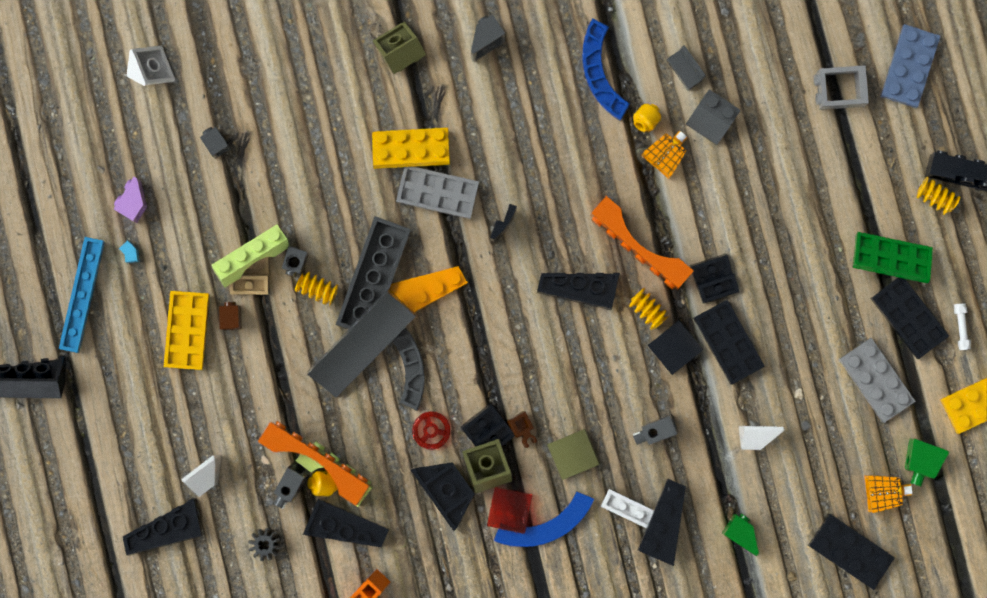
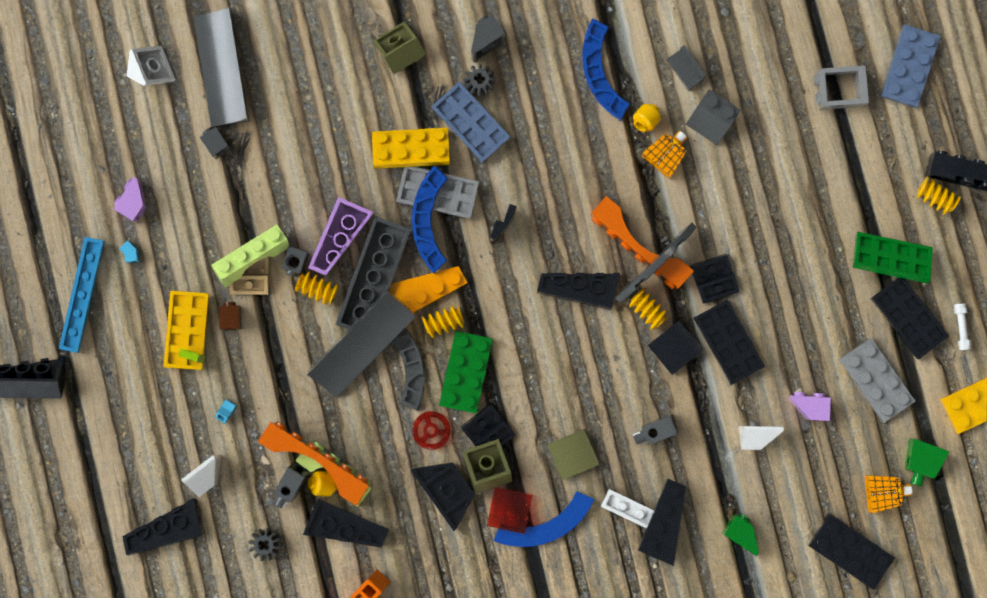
reddish brown plate [507,411,538,448] -> none
none -> lime tile [179,349,206,363]
none -> arch [194,7,250,128]
none -> medium azure piece [215,399,237,424]
none -> lavender wedge [308,197,374,276]
none -> blue tile [412,165,448,273]
none -> yellow piece [422,304,464,338]
none -> sand blue plate [431,82,510,163]
none -> green plate [439,331,493,414]
none -> dark grey gear [464,64,496,97]
none -> dark grey tile [615,222,696,303]
none -> lavender slope [789,392,831,421]

